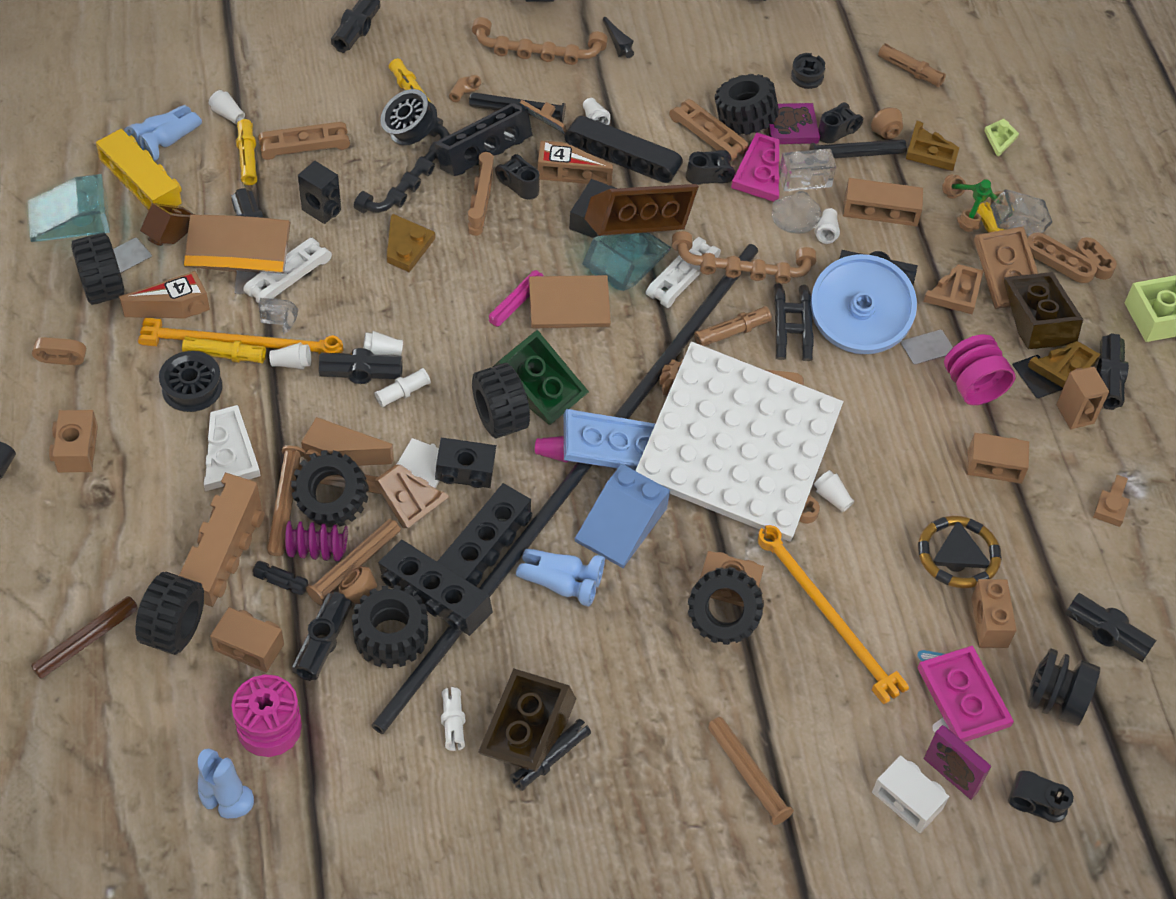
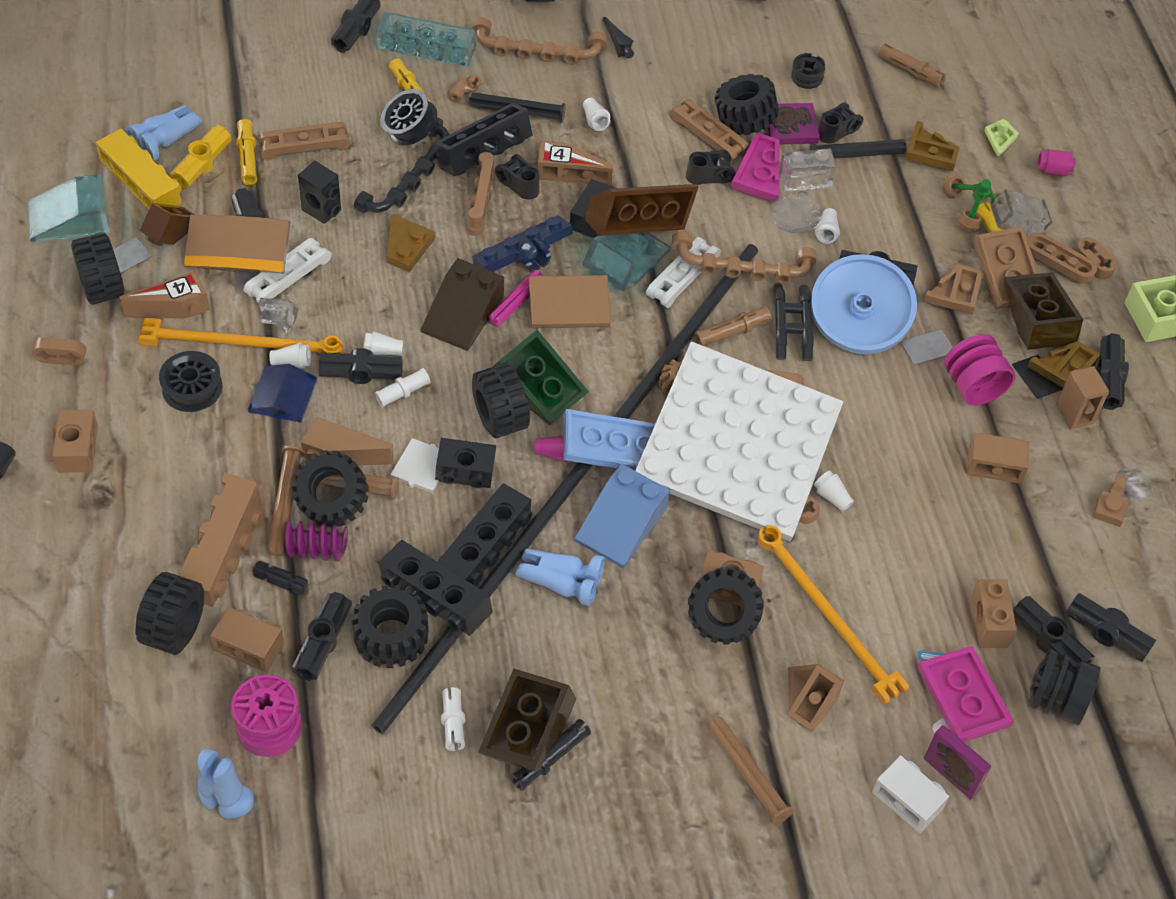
reddish brown axle [31,596,138,678] -> none
yellow pin [182,336,266,364] -> none
white wing [204,405,261,491] -> none
white cone [209,90,245,125] -> none
medium nougat axle [306,519,401,605] -> none
medium nougat cone [339,566,377,604] -> none
medium nougat wing [374,465,449,528] -> none
medium nougat piece [520,100,567,134] -> none
black beam [564,116,683,183] -> none
medium nougat brick [843,178,923,227] -> none
medium nougat cone [871,107,903,139] -> none
piece [918,516,1002,588] -> none
black piece [1008,770,1074,823] -> none
none -> yellow piece [170,124,232,190]
none -> clear blue slope [248,364,317,423]
none -> clear light blue brick [376,12,476,67]
none -> dark brown slope [421,258,504,351]
none -> dark blue plate [472,215,573,272]
none -> medium nougat slope [787,664,844,732]
none -> black piece [1013,596,1095,671]
none -> dark pink brick [1037,149,1076,177]

